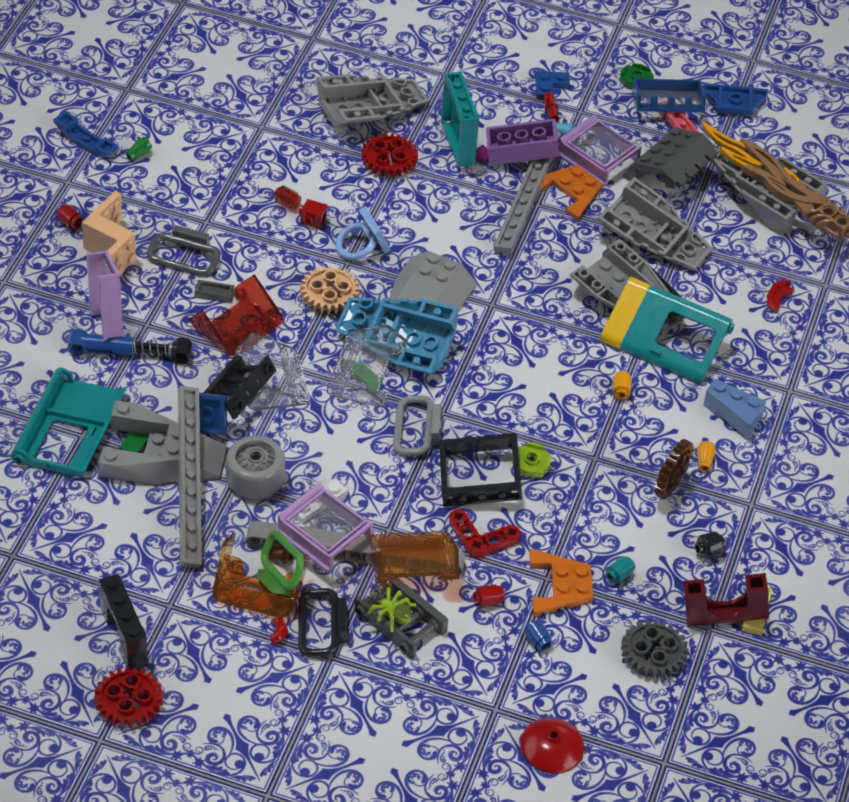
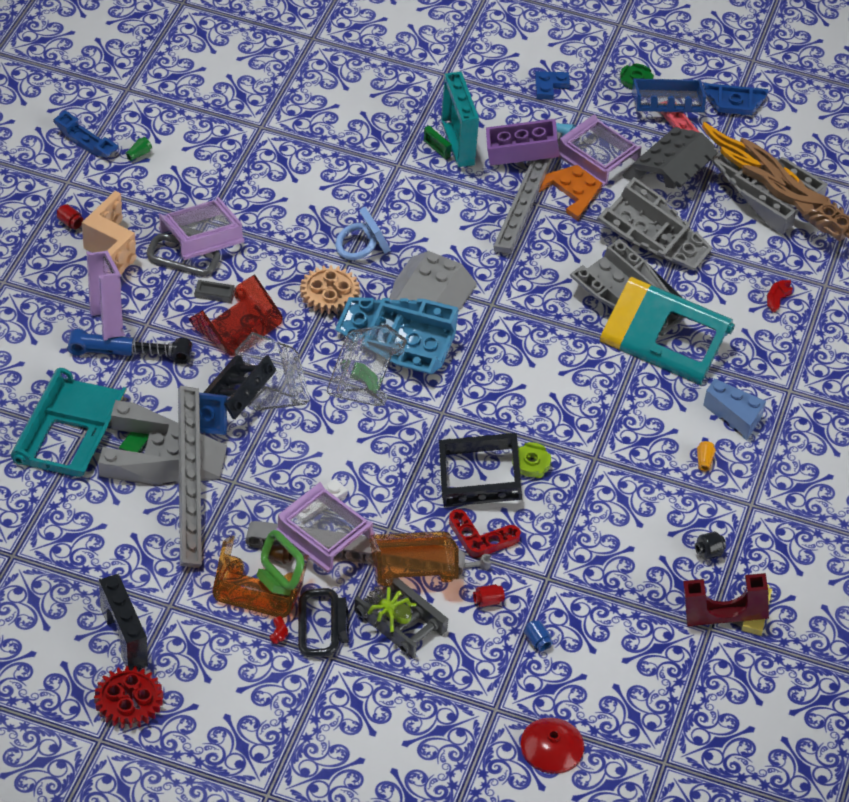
light grey wheel [226,436,285,500] -> none
clear red brick [274,185,302,209] -> none
red brick [299,199,328,229] -> none
light grey wedge [316,74,430,126] -> none
red gear [361,133,418,178] -> none
light grey bar [393,395,443,456] -> none
magenta tile [475,144,489,165] -> none
orange wing [529,549,594,617] -> none
red pin [543,92,560,123] -> none
teal brick [605,556,635,584] -> none
light orange brick [612,371,632,399] -> none
dark grey gear [621,619,689,679] -> none
reddish brown gear [654,439,694,500] -> none
none -> lavender piece [159,197,244,260]
none -> green tile [423,126,452,160]
none -> light grey hand [464,554,492,570]

